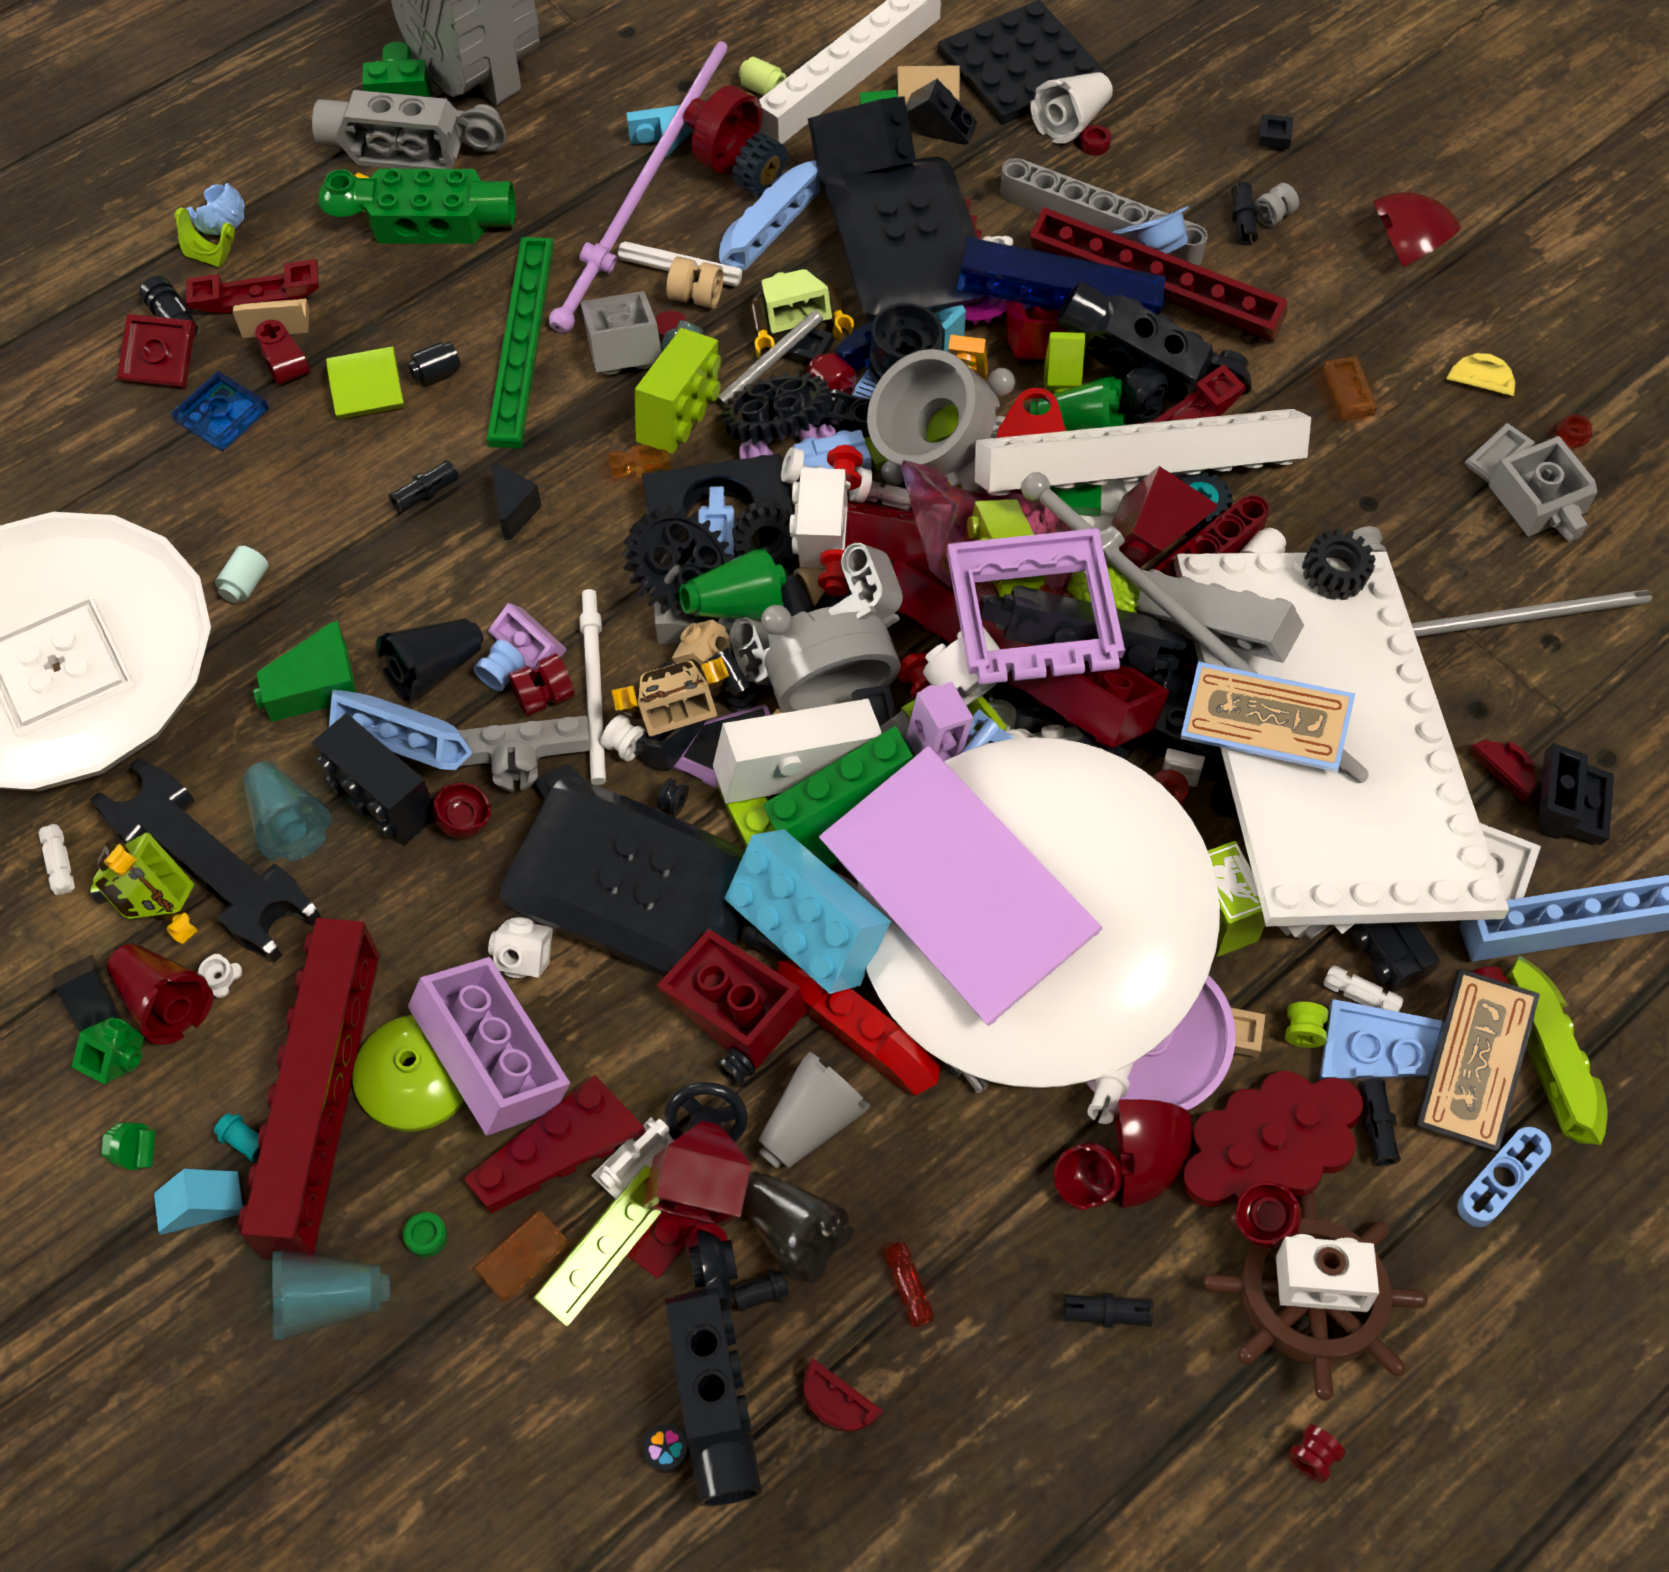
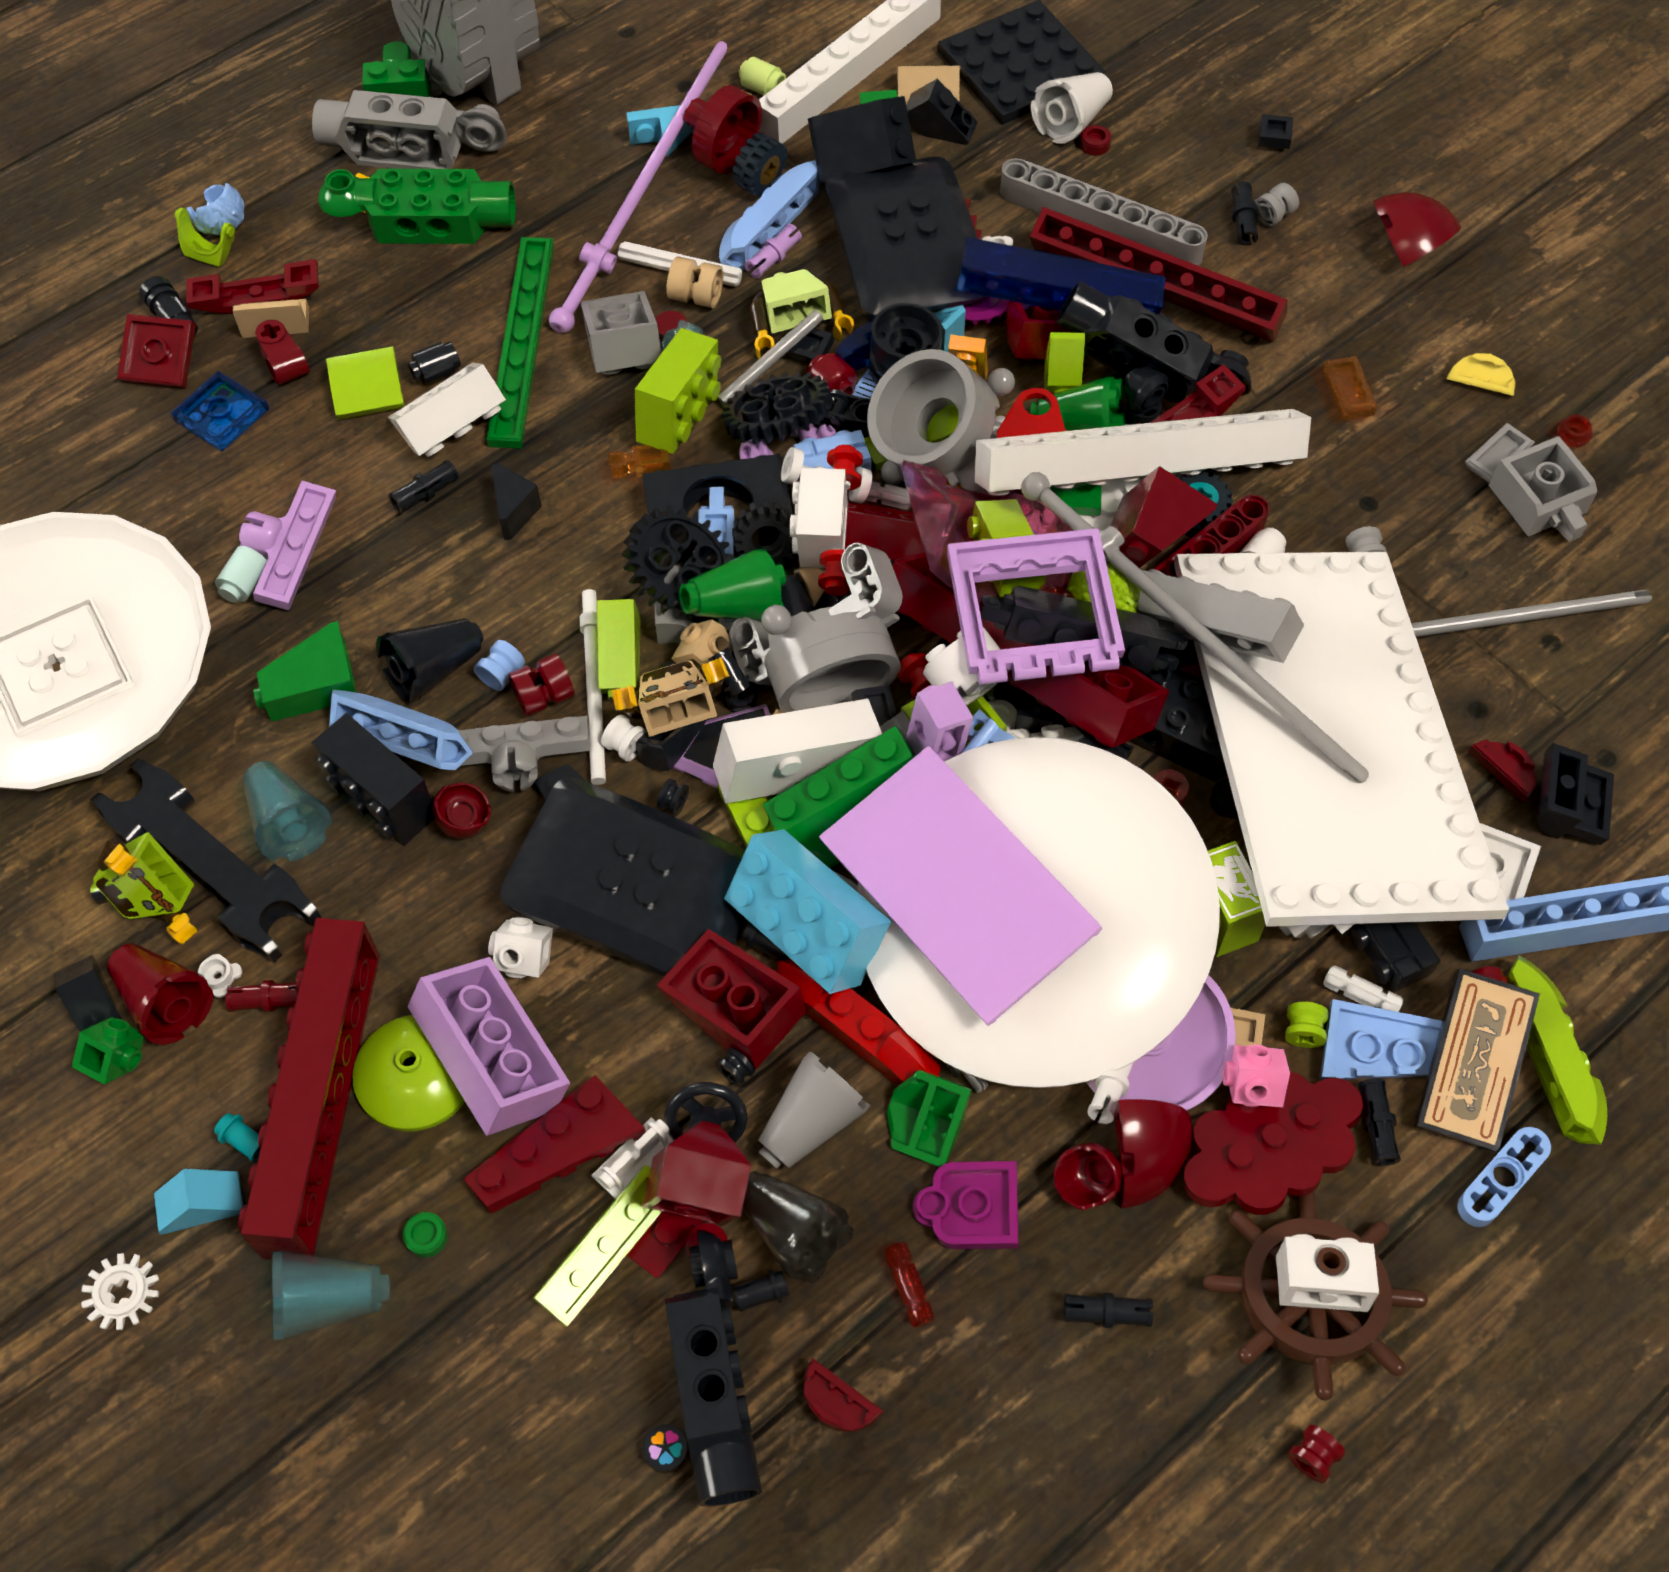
white axle [39,824,75,896] -> none
green piece [101,1122,156,1170] -> none
clear orange plate [475,1210,569,1303] -> none
lavender slope [488,603,567,669] -> none
light blue piece [1112,206,1189,254] -> none
white tile [1160,748,1205,787] -> none
tile [1181,661,1356,772] -> none
dark red hair [1235,1181,1302,1248] -> none
black tyre [1302,529,1376,600] -> none
none -> white gear [81,1253,160,1331]
none -> dark red pin [225,980,298,1012]
none -> lavender plate [239,481,336,611]
none -> white slope [388,362,506,457]
none -> lime slope [597,599,640,699]
none -> lavender pin [745,223,802,279]
none -> green slope [887,1070,972,1167]
none -> magenta plate [913,1161,1019,1249]
none -> bright pink brick [1223,1044,1290,1107]

